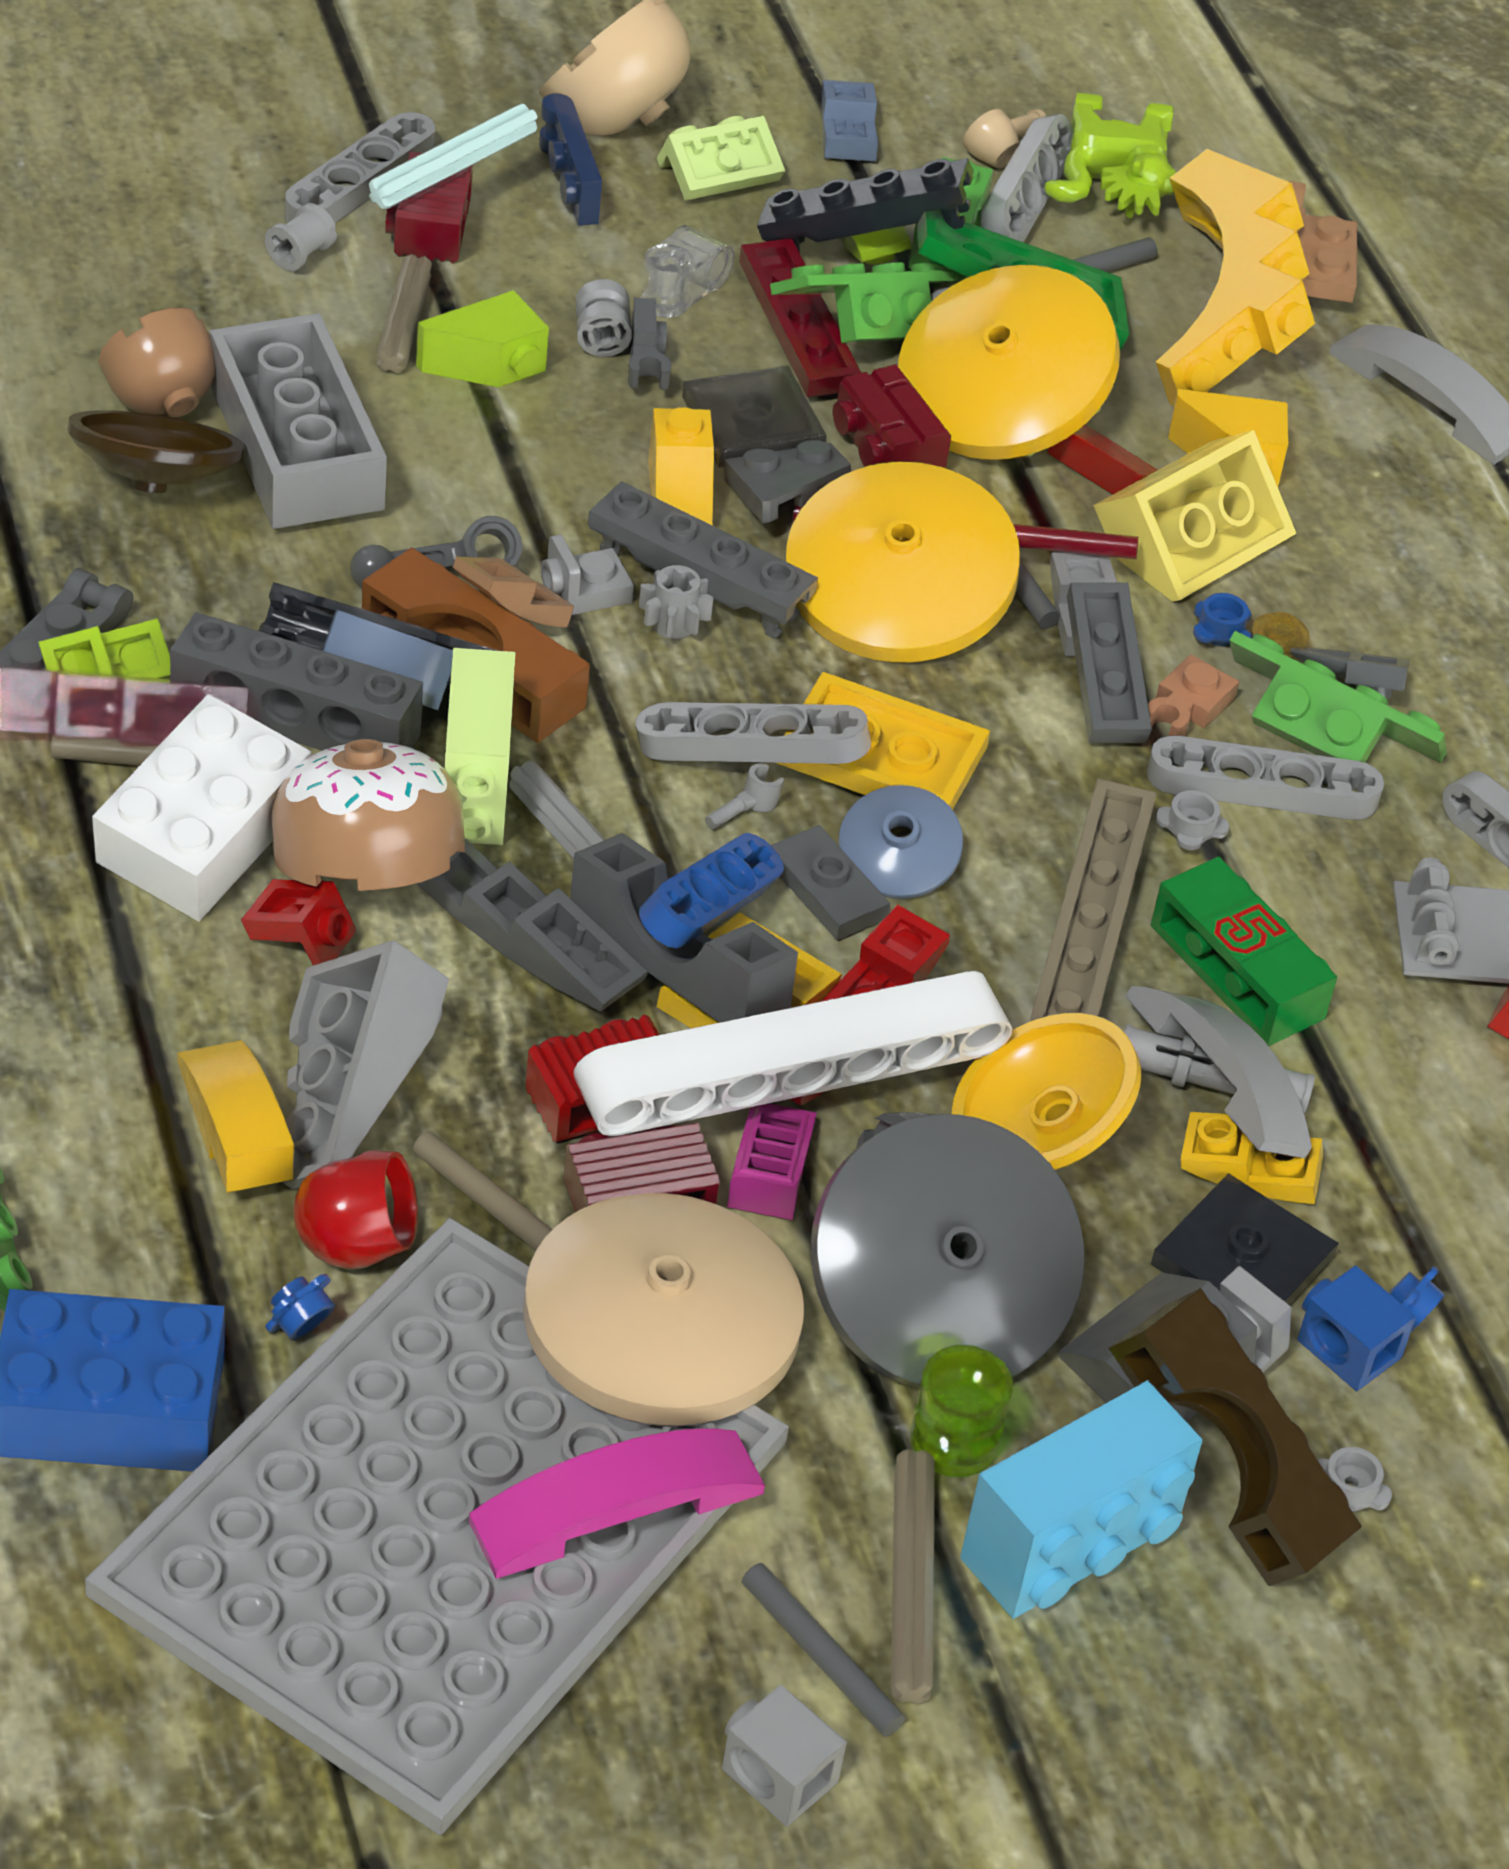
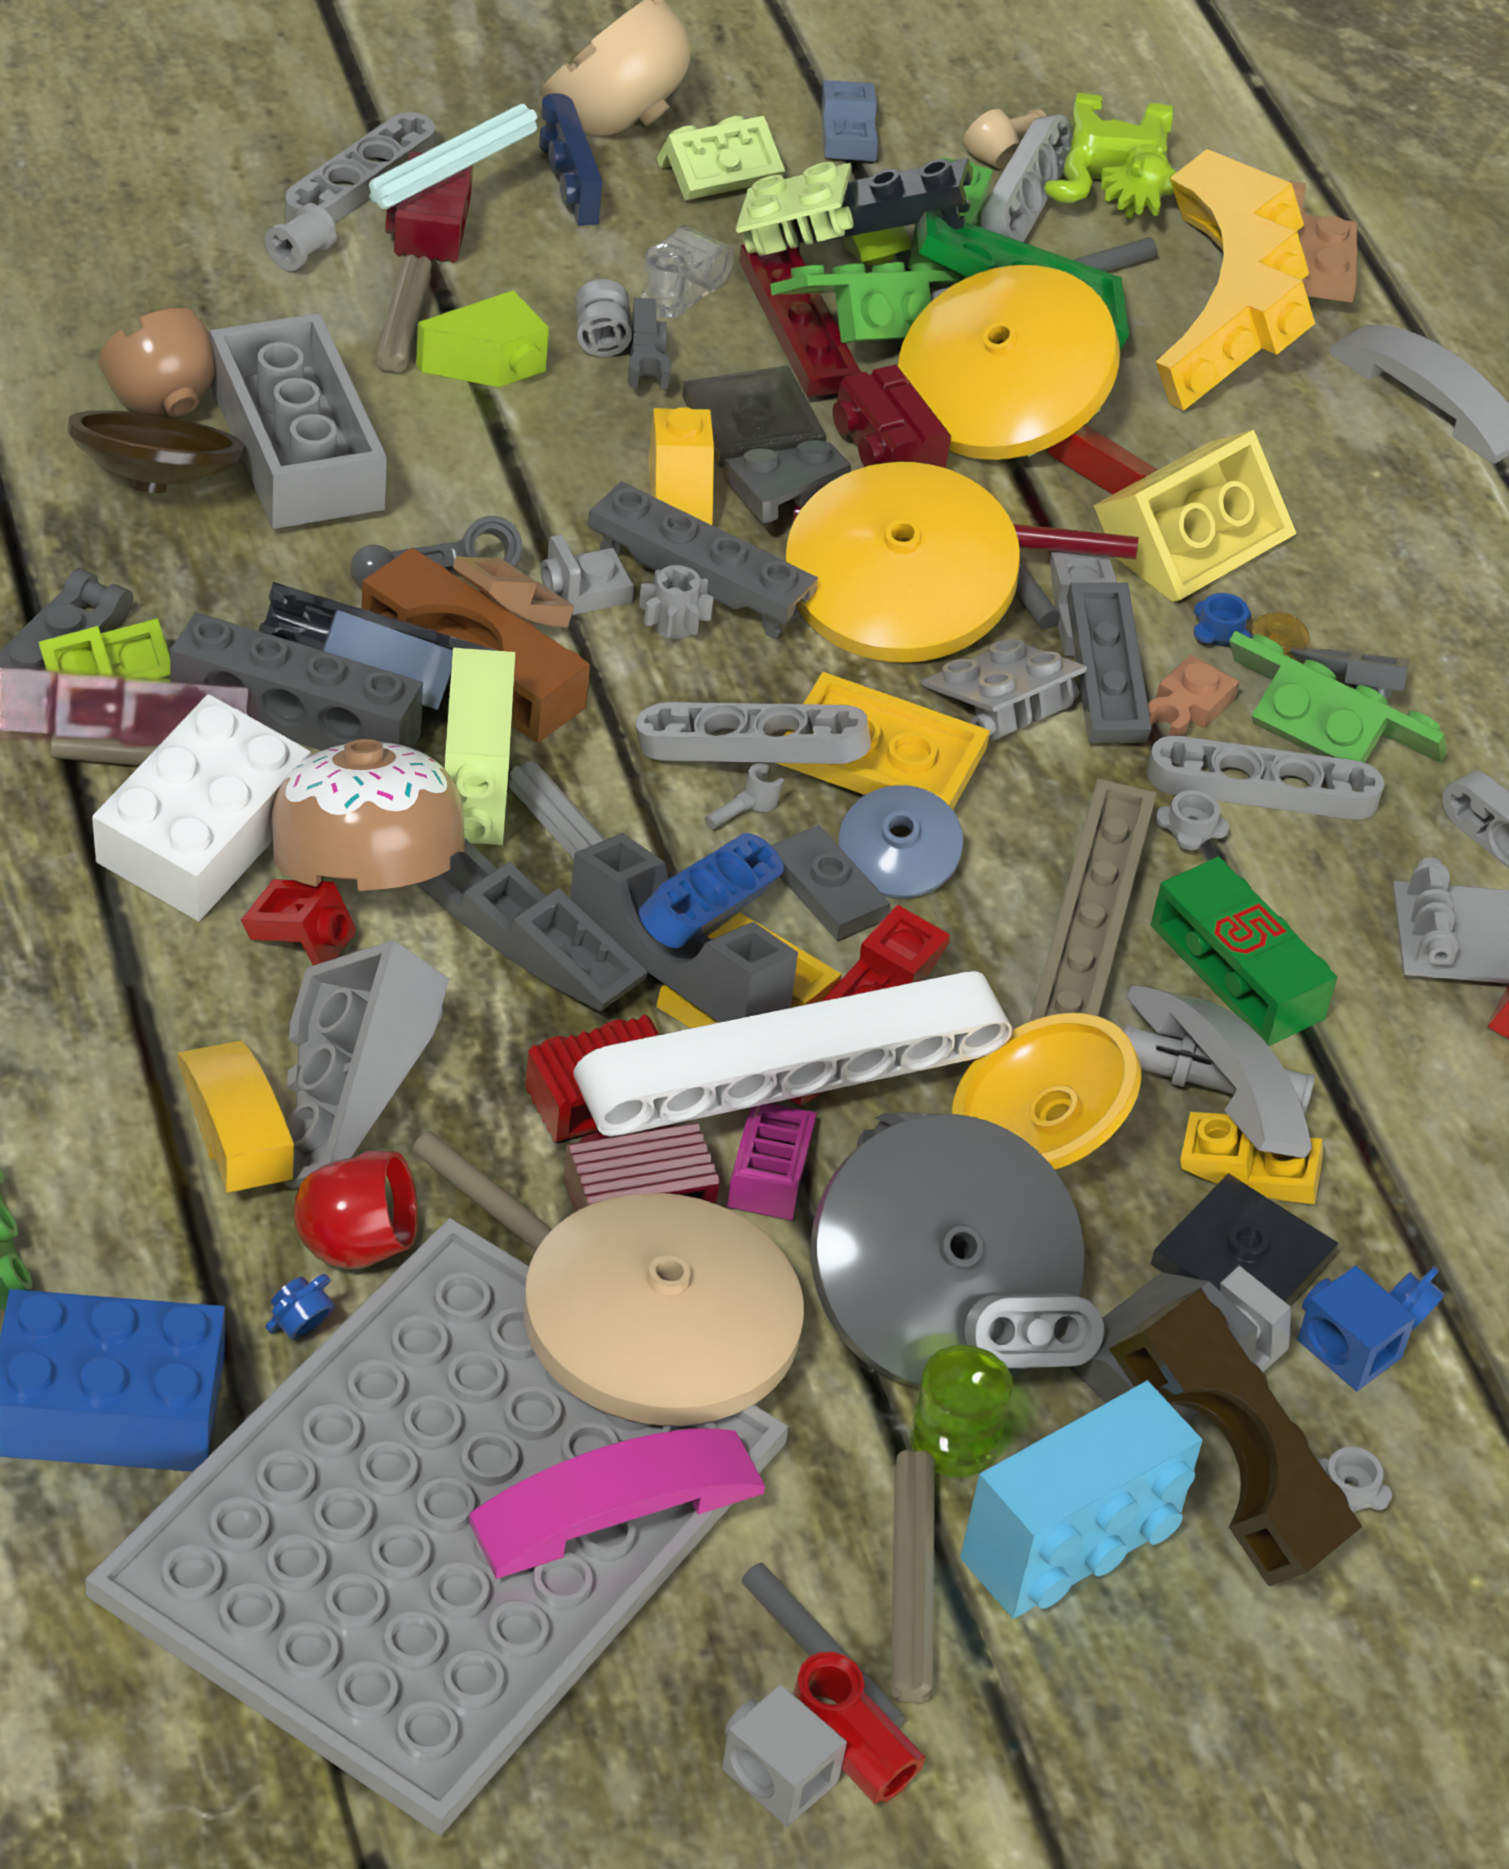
yellow slope [1168,389,1288,487] -> none
none -> yellowish green hinge [736,162,853,256]
none -> red piece [793,1652,926,1804]
none -> light grey hinge [921,639,1087,740]
none -> light grey plate [964,1293,1104,1368]

